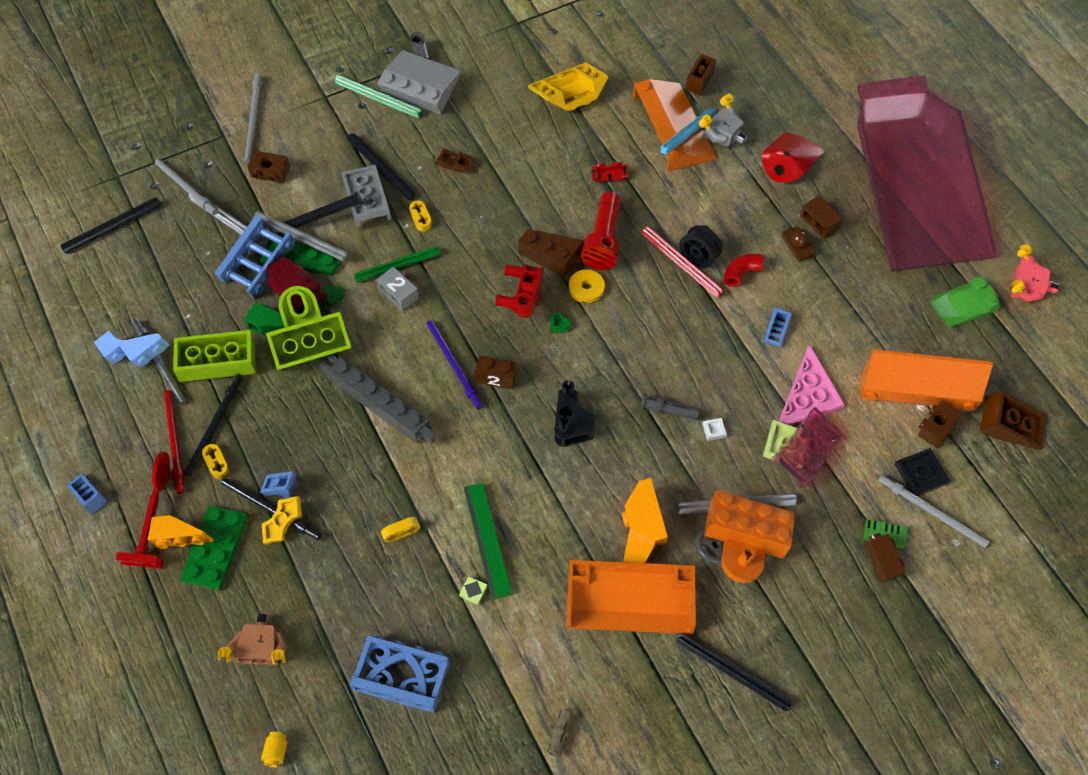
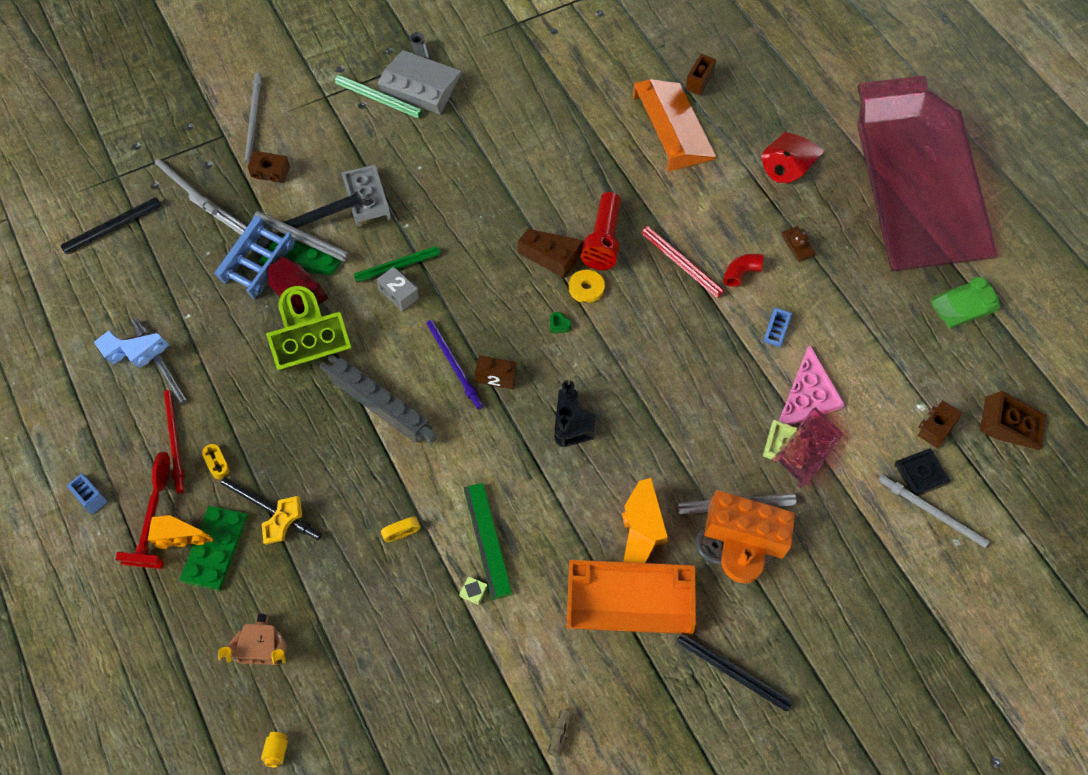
lime brick [173,330,256,382] -> none
black bar [184,374,243,477] -> none
green slope [243,302,285,336] -> none
medium blue slope [260,471,297,499] -> none
green tile [322,285,345,307] -> none
black axle [347,133,416,200] -> none
medium blue fence [350,635,450,713] -> none
yellow beam [409,201,432,232] -> none
reddish brown slope [436,148,475,173] -> none
red piece [495,264,544,318] -> none
yellow slope [528,63,608,111] -> none
red hinge [591,162,627,182] -> none
dark grey pin [640,393,700,420] -> none
medium azure axle [660,108,716,155] -> none
black wheel [679,225,723,268] -> none
light grey torso [699,93,748,146] -> none
white tile [702,418,727,441] -> none
reddish brown brick [800,196,843,239] -> none
orange slope [860,349,993,411] -> none
bright green tile [863,519,907,548] -> none
reddish brown brick [864,533,905,582] -> none
coral torso [1011,244,1059,302] -> none

